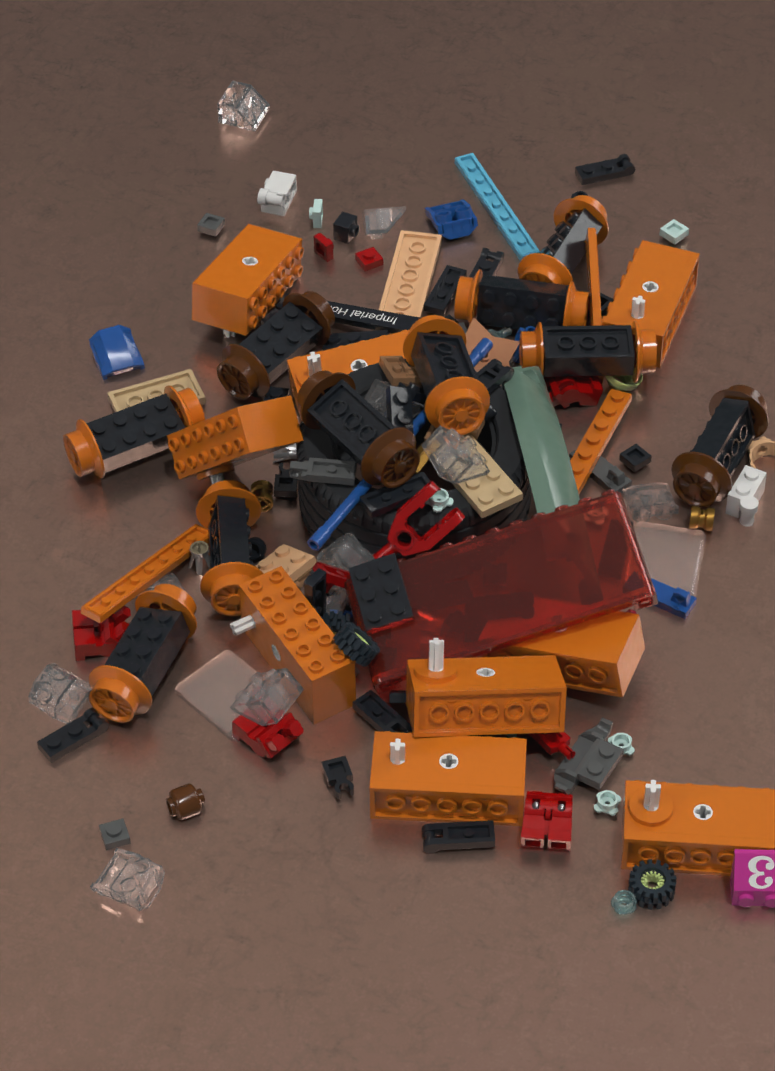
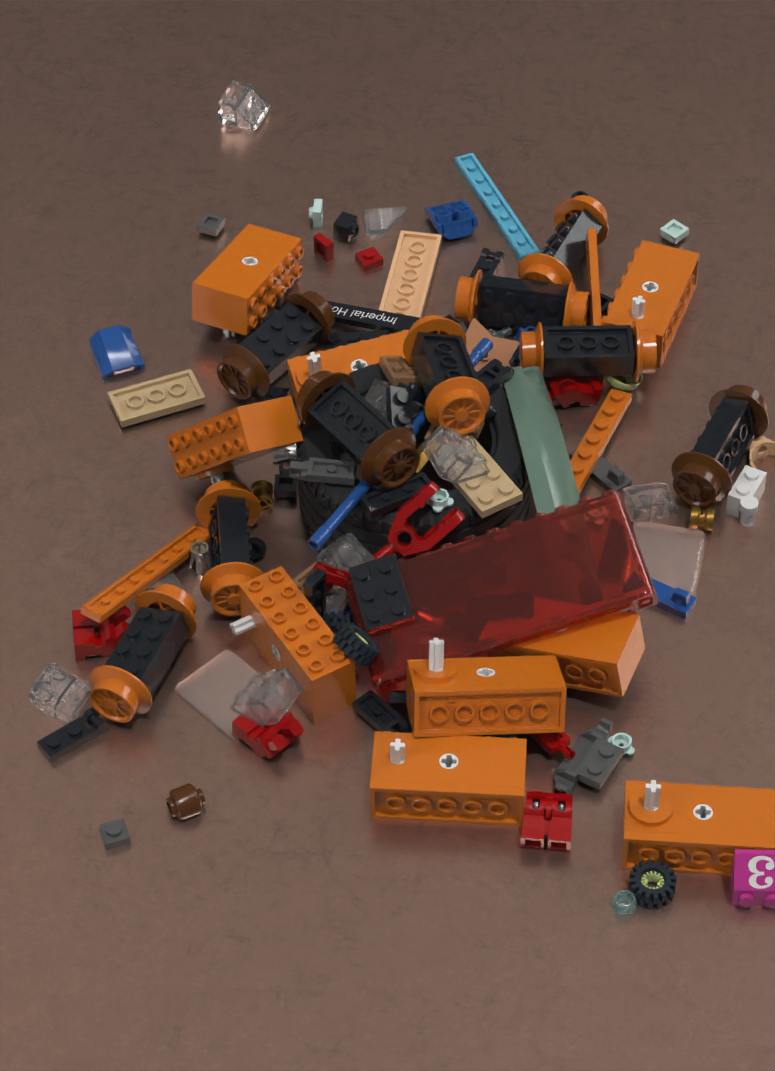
black brick [63,385,205,479] -> none
clear slope [90,848,165,911] -> none
light nougat plate [255,544,317,582] -> none
white hinge [257,171,297,216] -> none
black plate [321,756,354,799] -> none
black plate [422,820,496,853] -> none
black plate [424,265,467,316] -> none
black plate [575,154,636,185] -> none
light aqua plate [594,790,621,816] -> none
black plate [619,444,652,472] -> none

